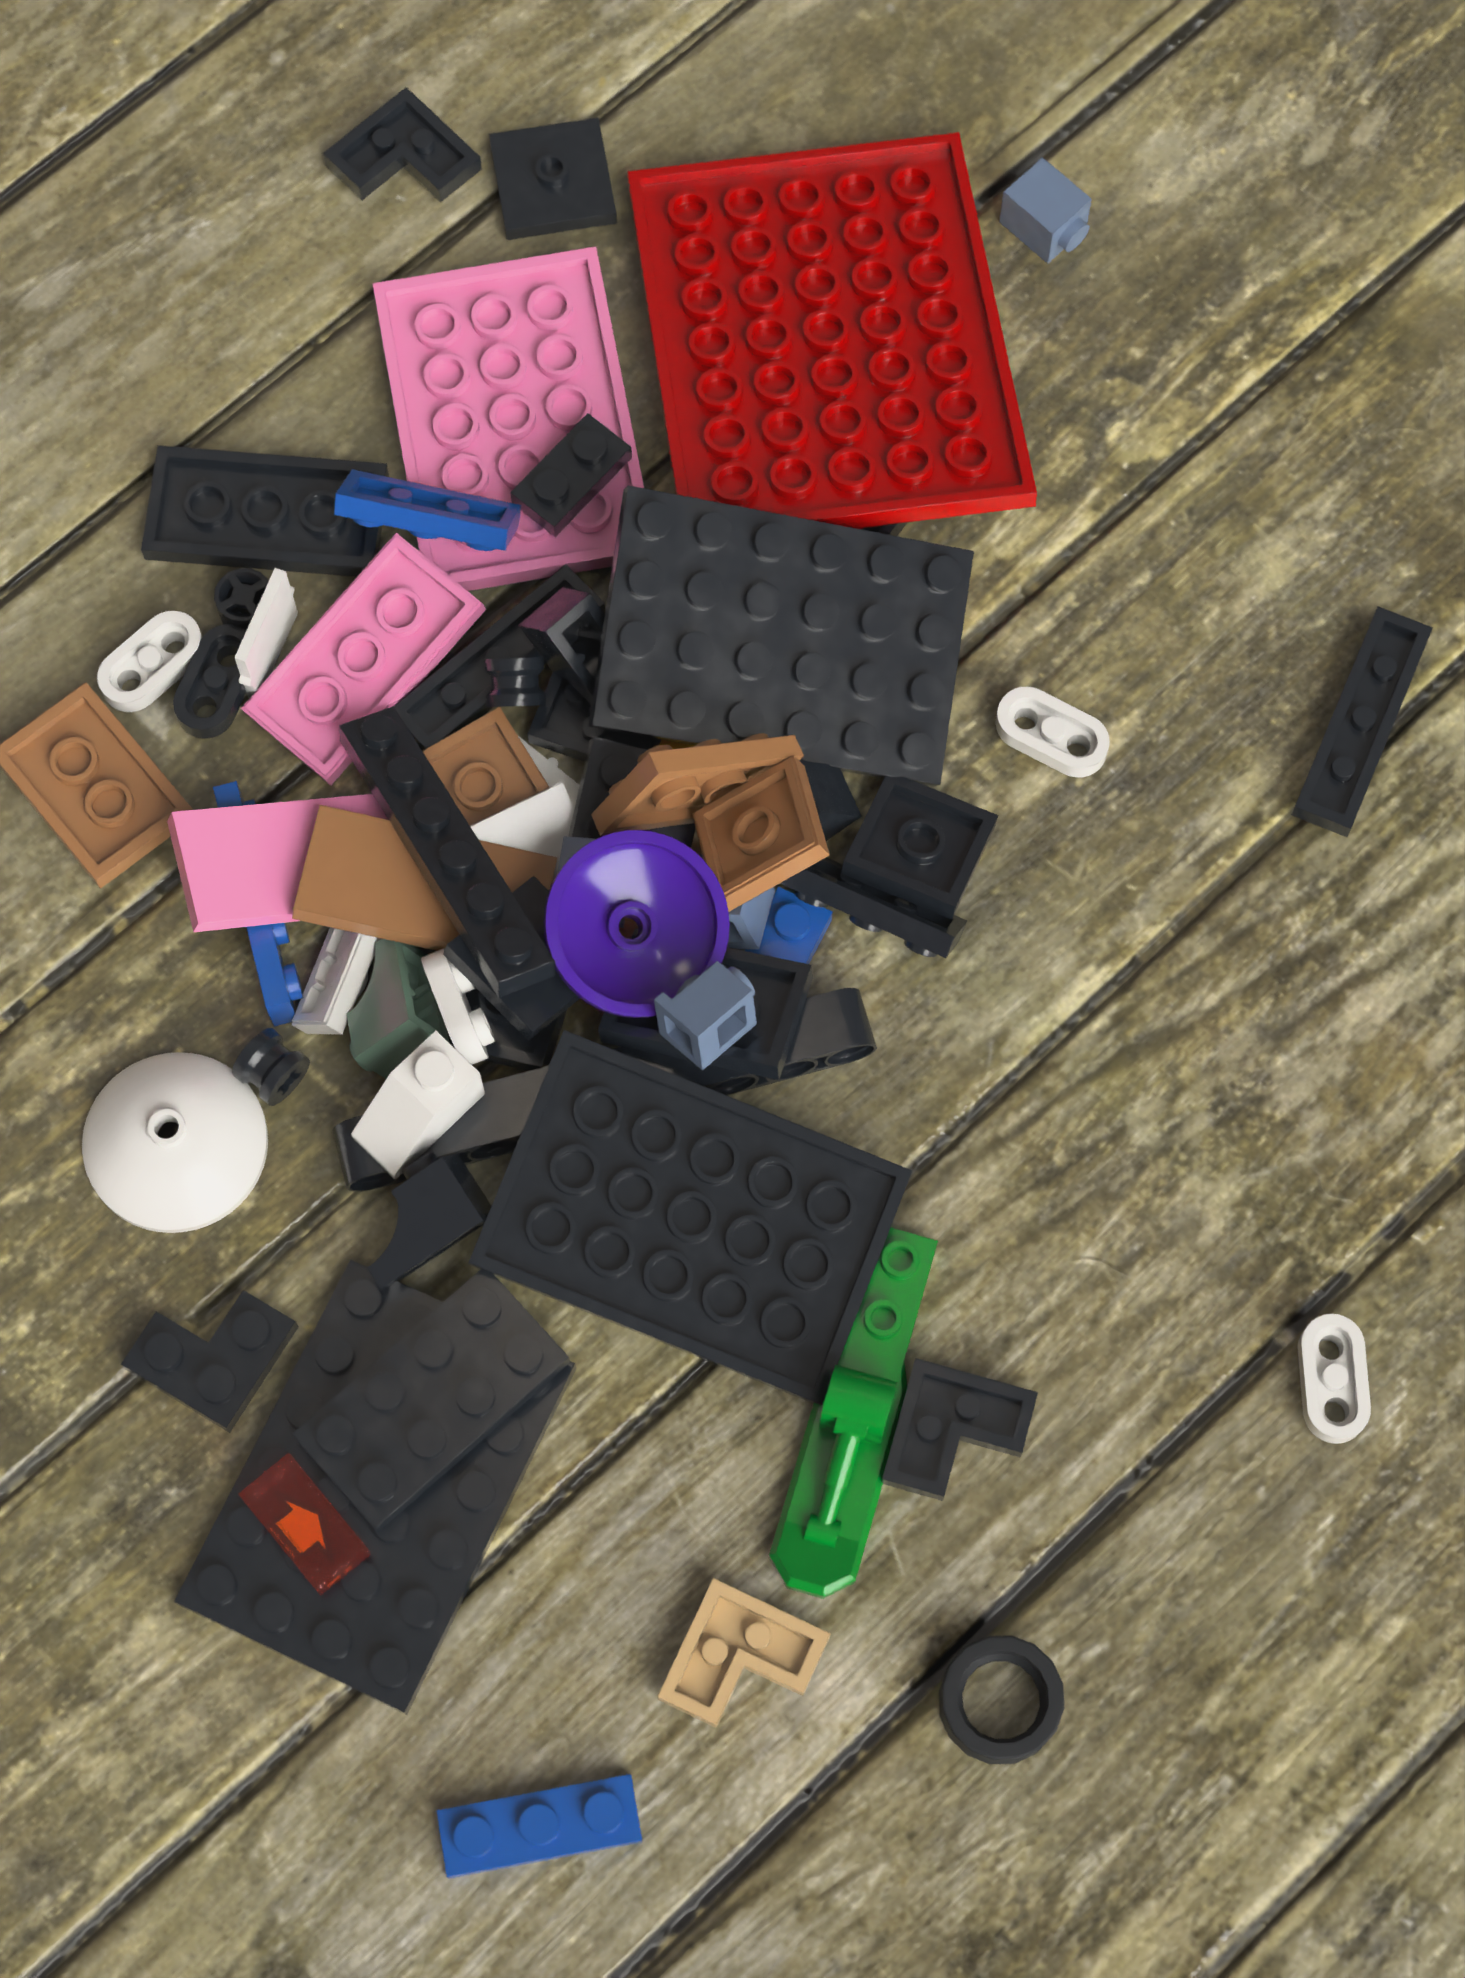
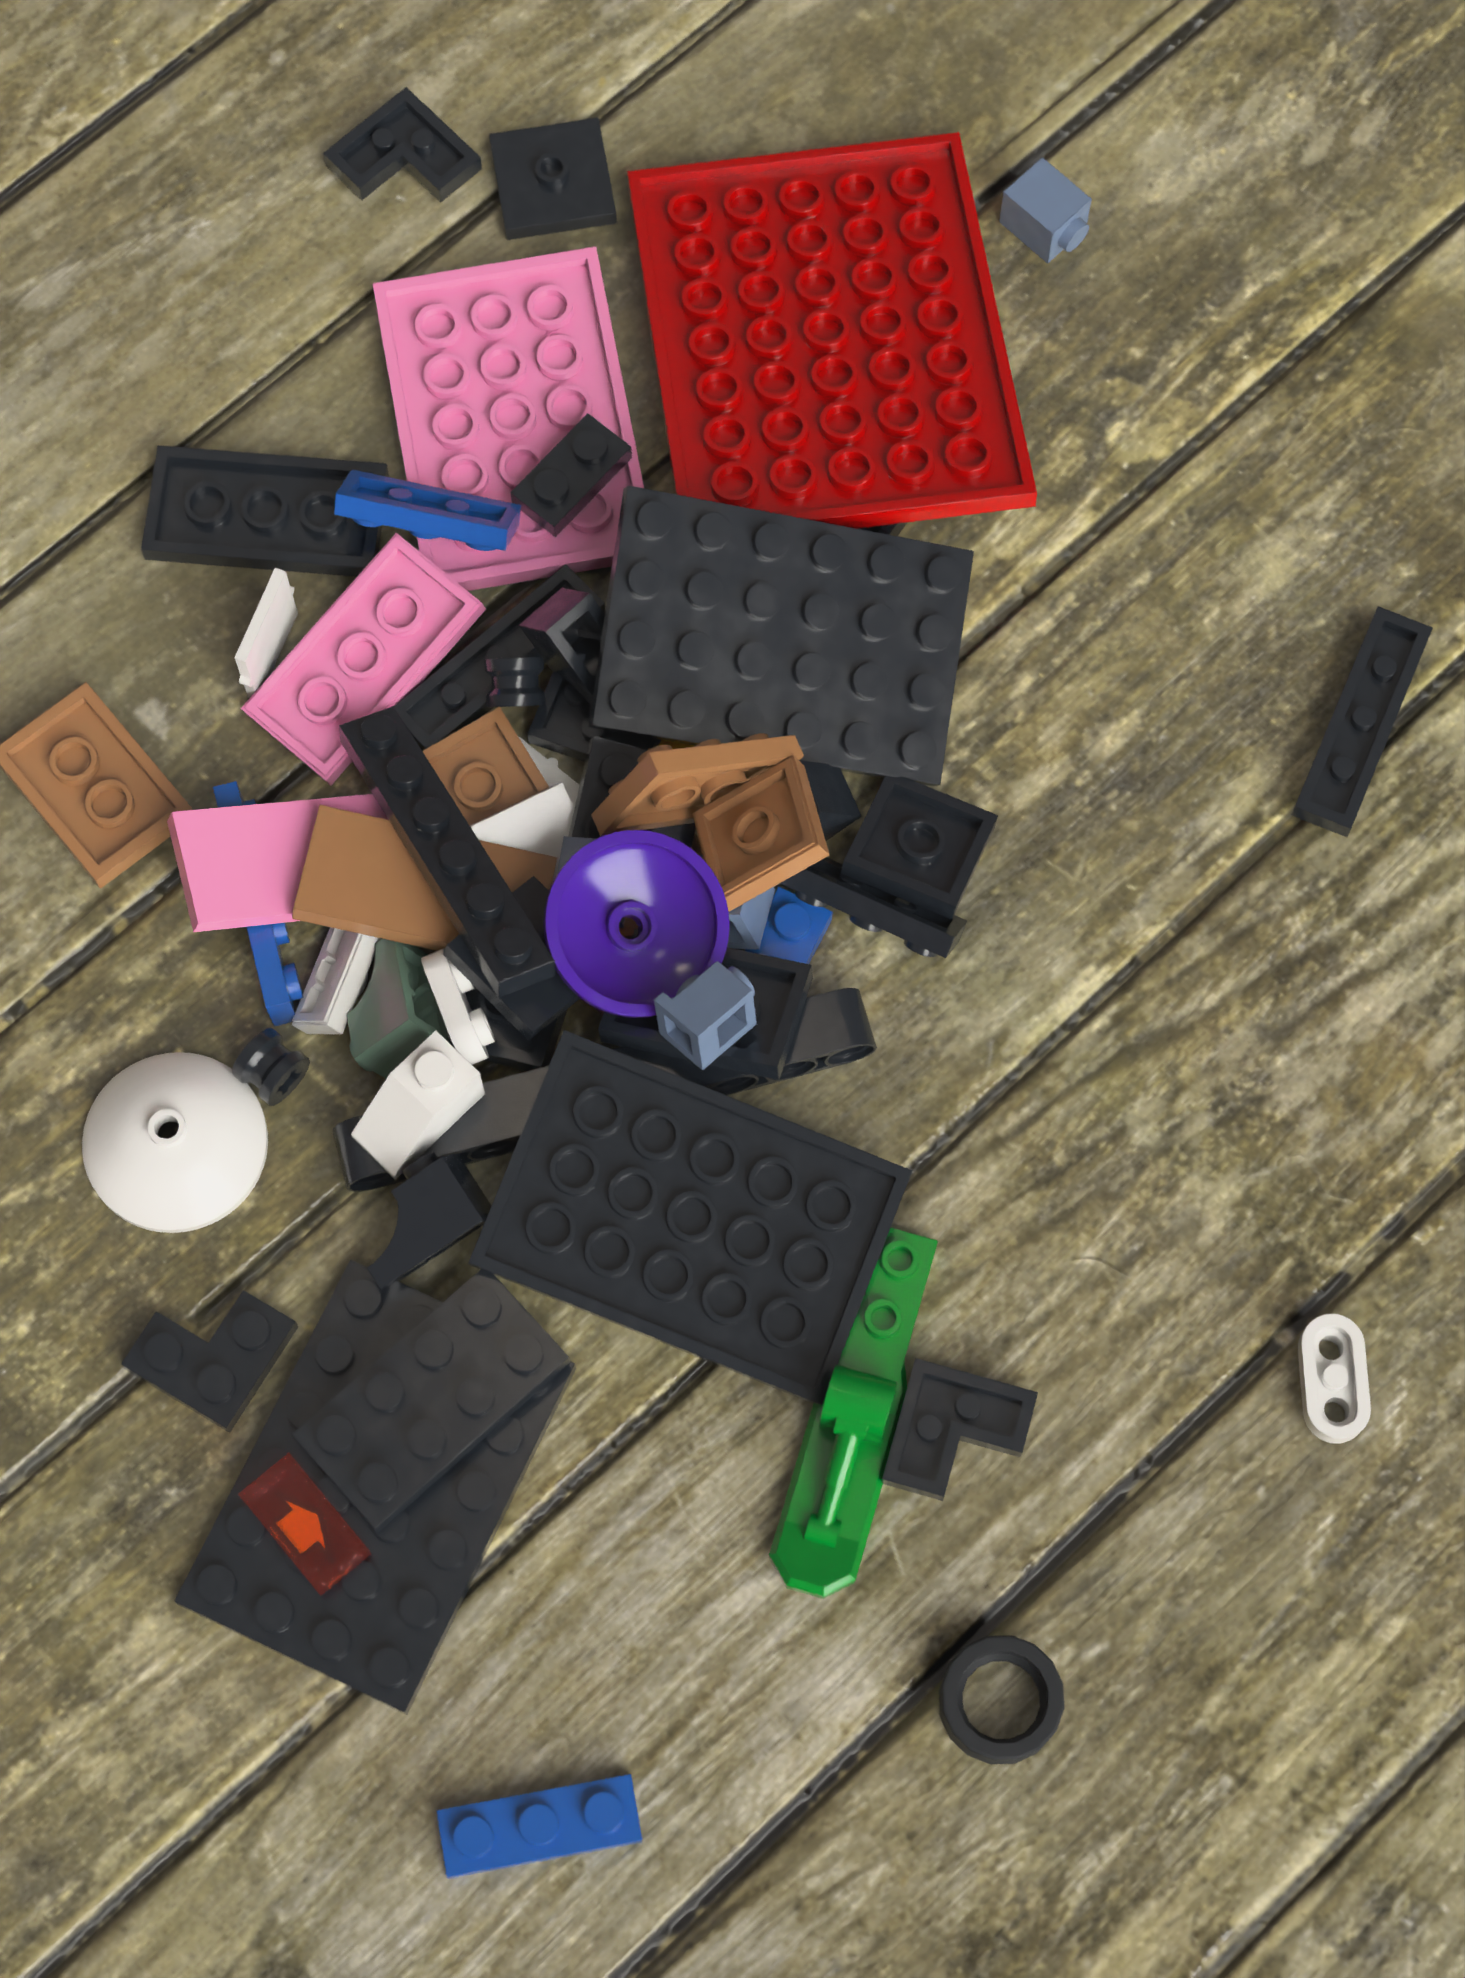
white plate [97,611,202,712] -> none
black plate [173,624,247,739] -> none
black wheel [214,568,269,630] -> none
tan plate [657,1578,831,1728] -> none
white plate [996,687,1110,777] -> none

